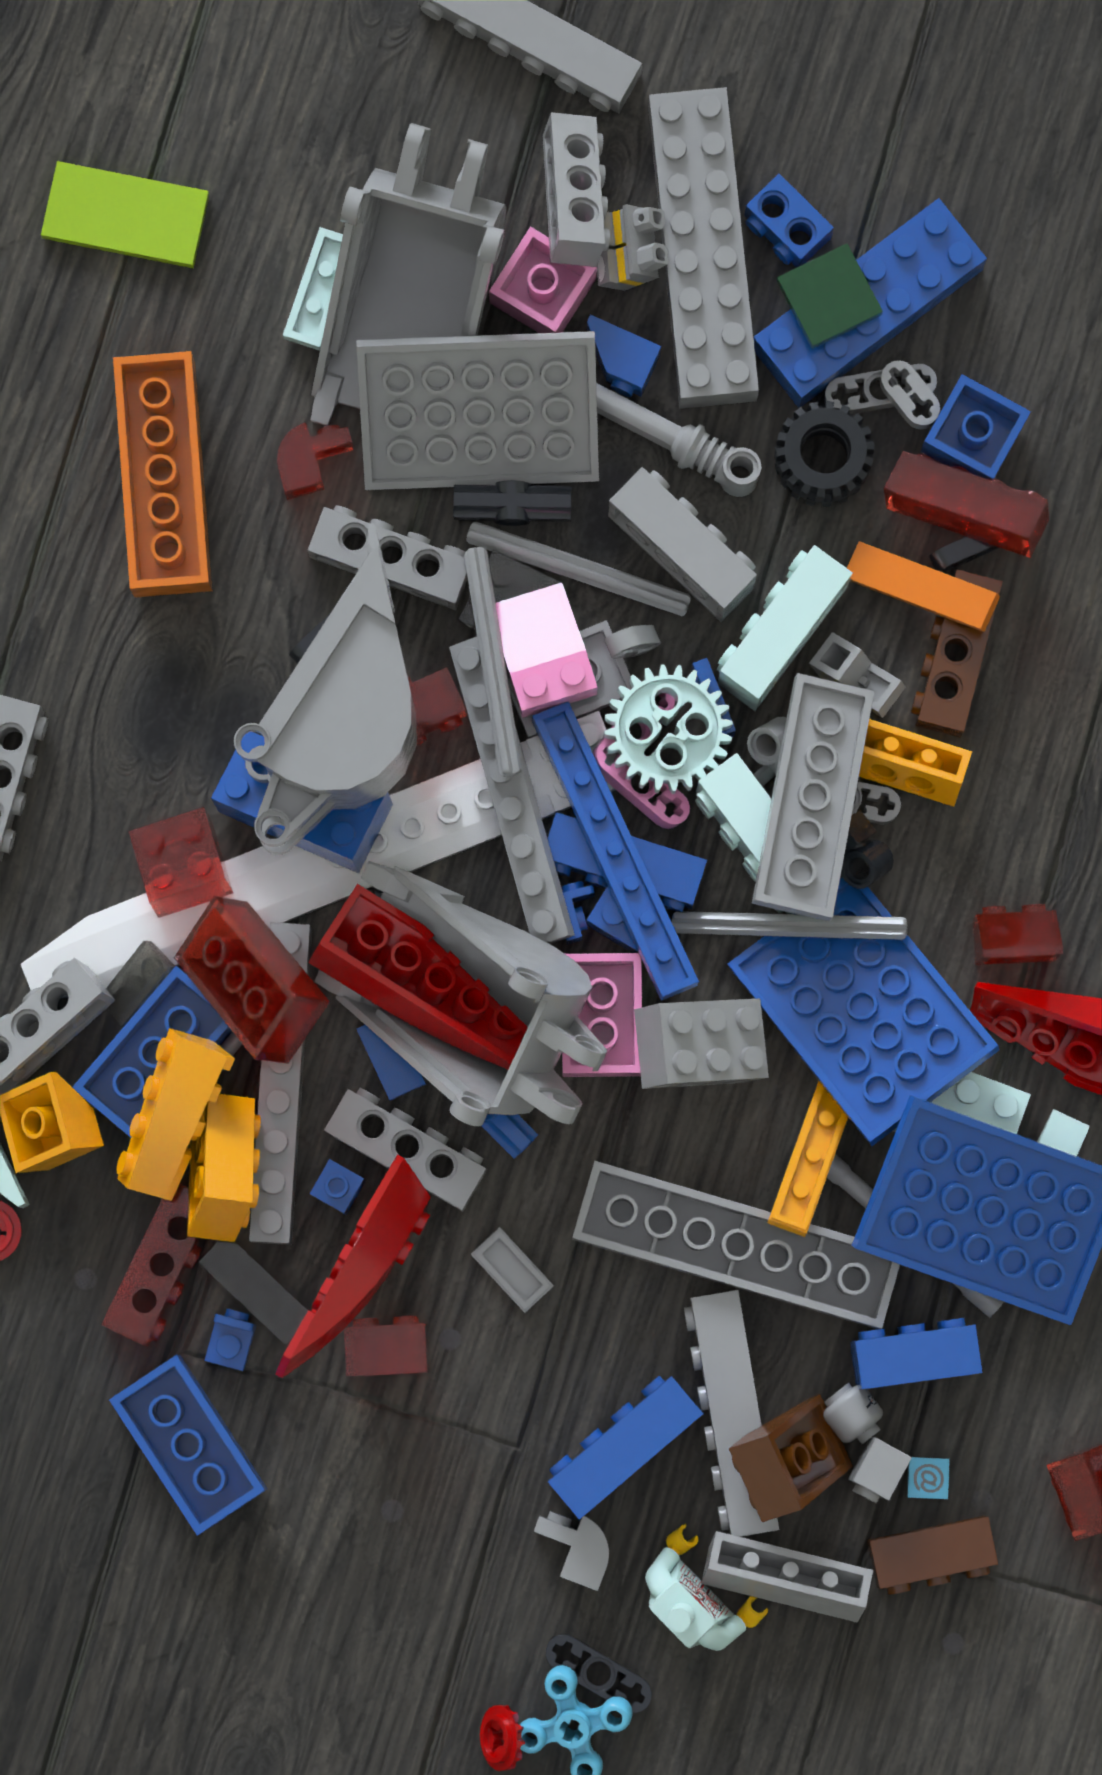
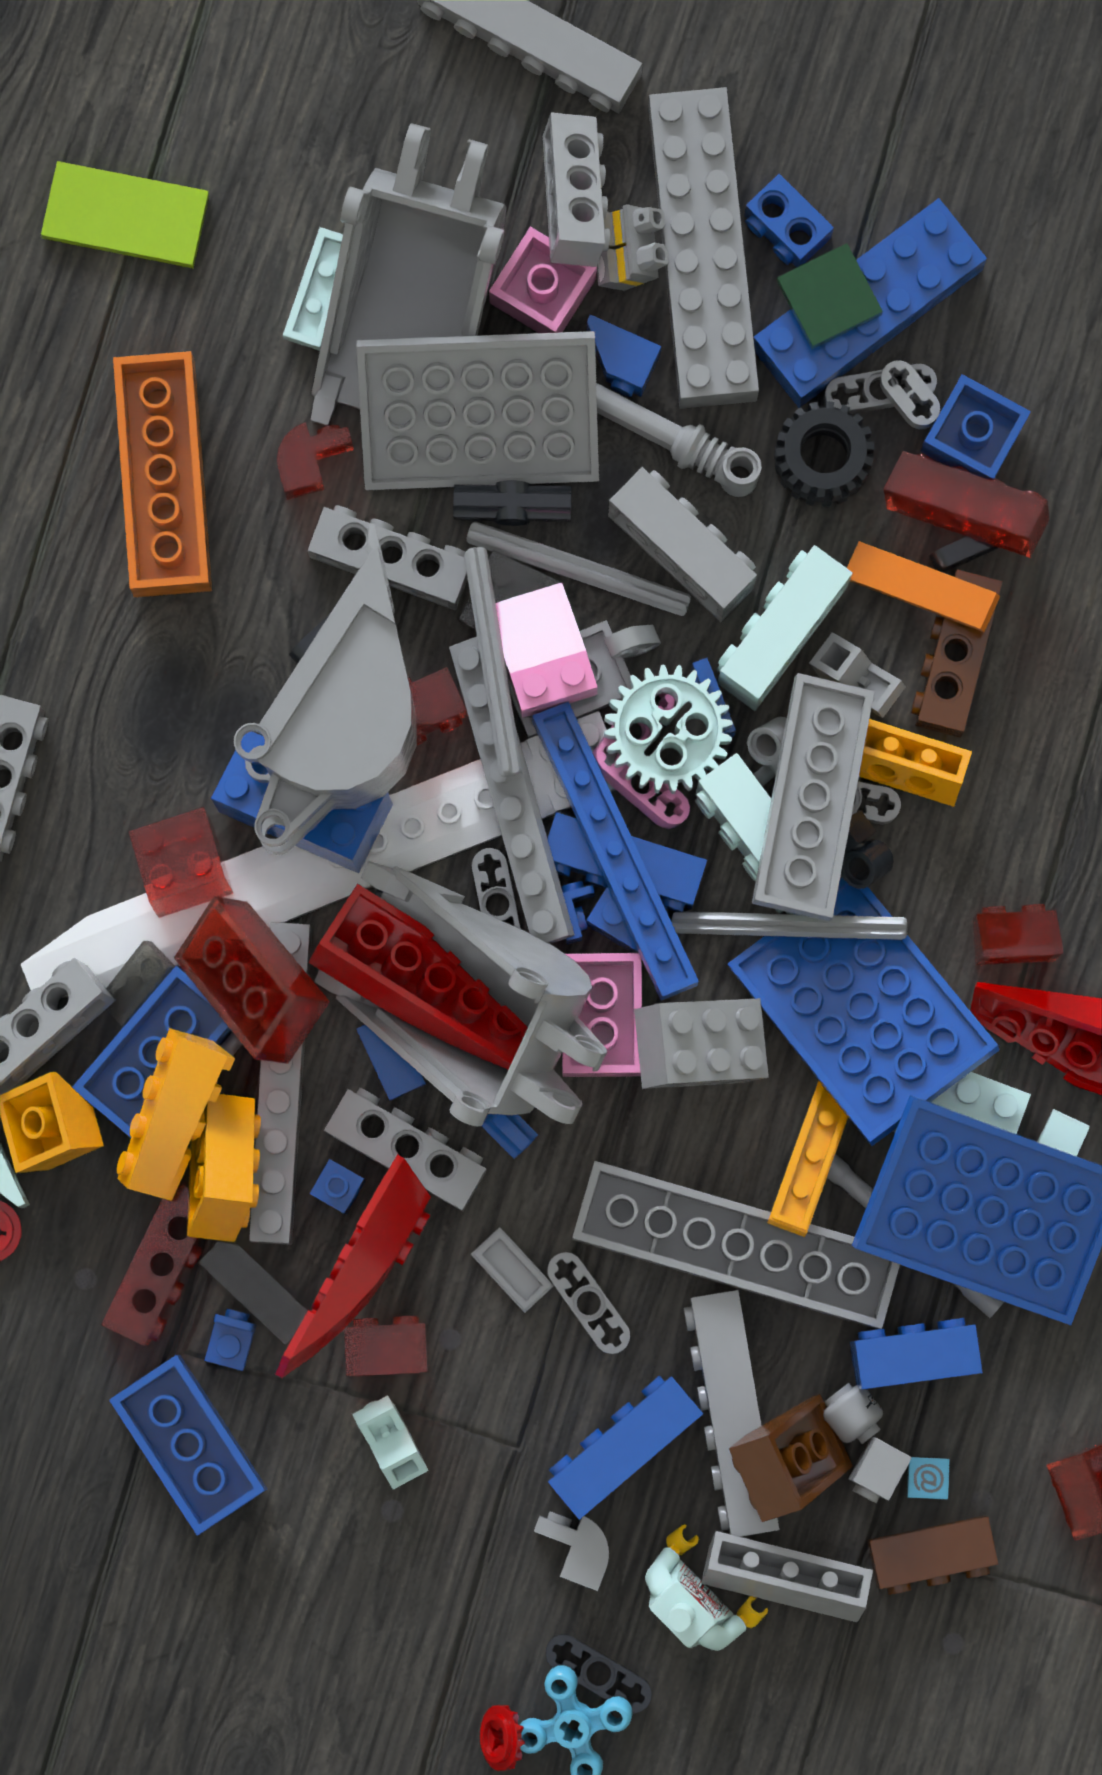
none -> light aqua brick [352,1396,429,1489]
none -> light grey beam [472,848,521,929]
none -> light grey beam [548,1252,630,1354]

